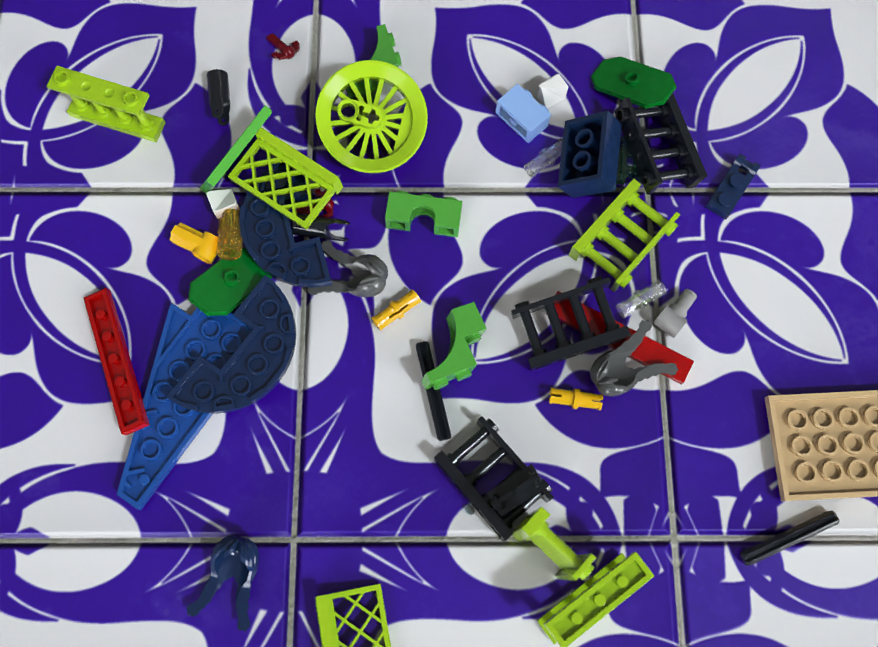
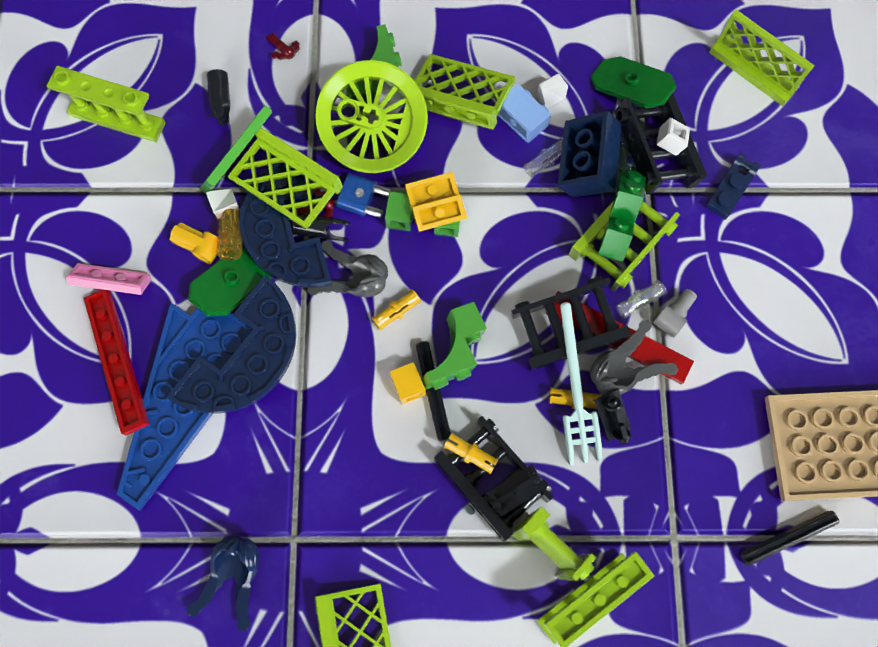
none -> bright pink tile [66,263,151,295]
none -> blue piece [336,173,391,218]
none -> yellow panel [390,363,426,405]
none -> yellow slope [405,172,467,232]
none -> lime fence [415,54,515,130]
none -> yellow pin [444,433,499,474]
none -> light aqua piece [560,302,602,465]
none -> black hinge [595,388,631,444]
none -> green arch [598,170,646,262]
none -> white slope [657,118,690,155]
none -> lime fence [709,10,815,106]

